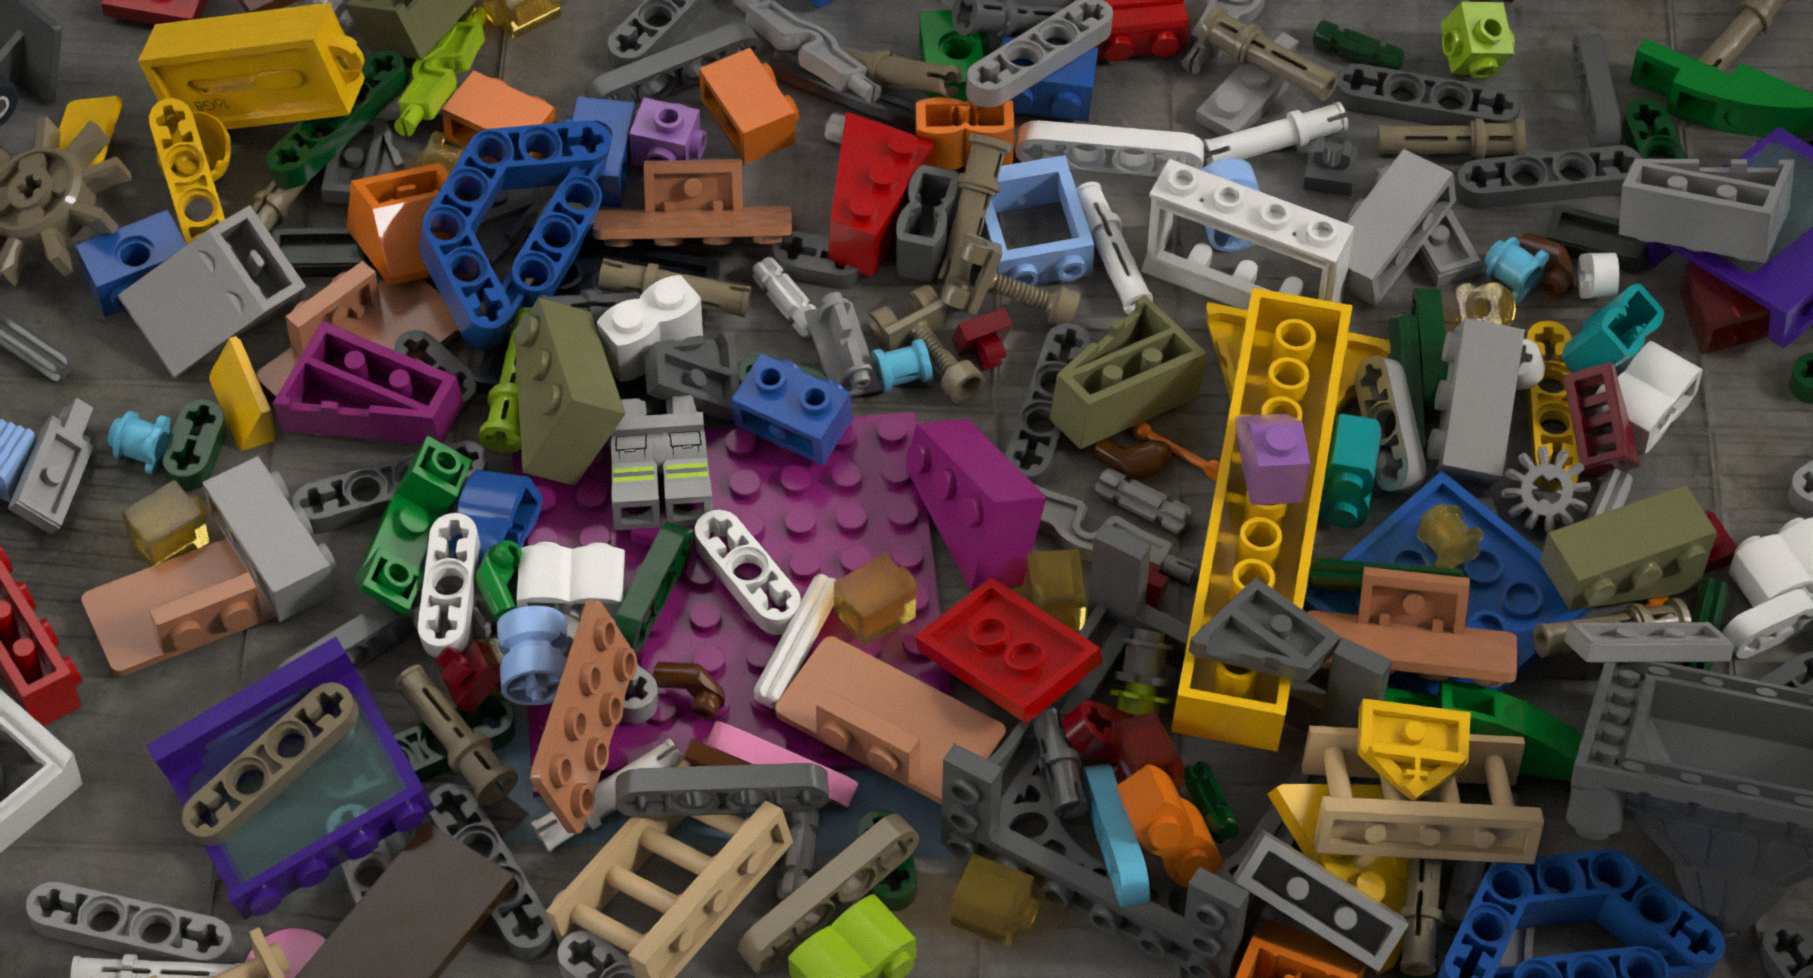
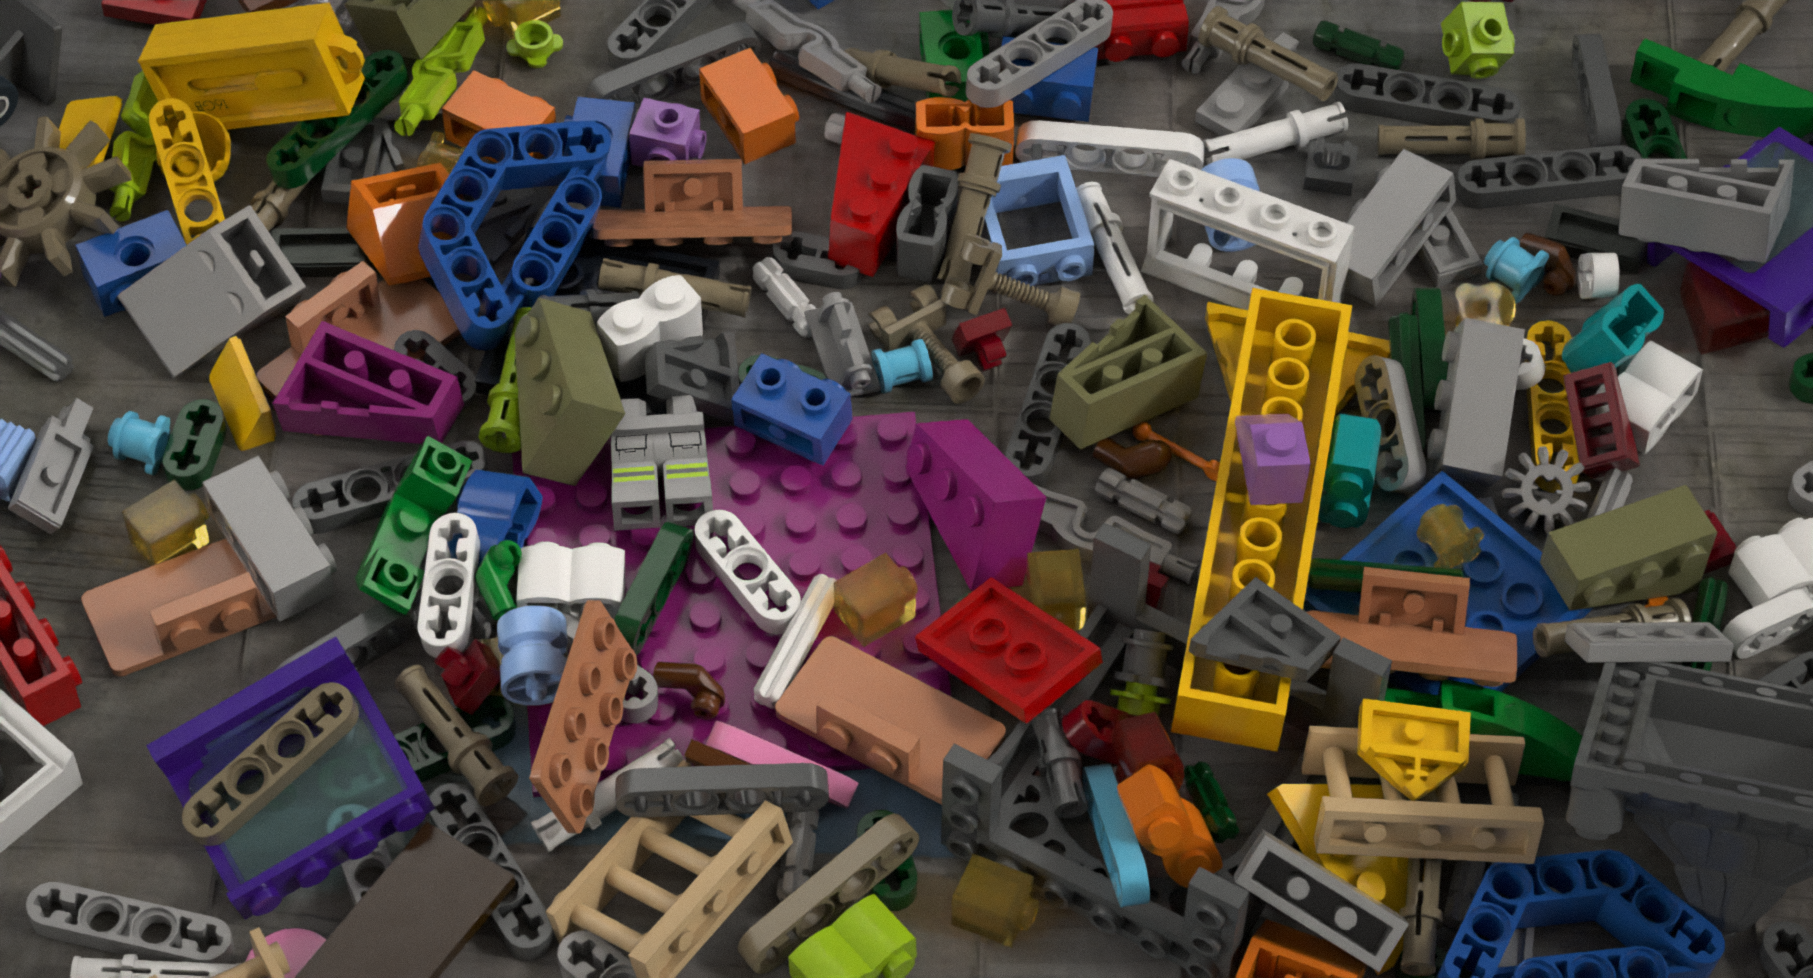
none -> lime piece [109,70,158,221]
none -> lime plate [506,20,563,68]

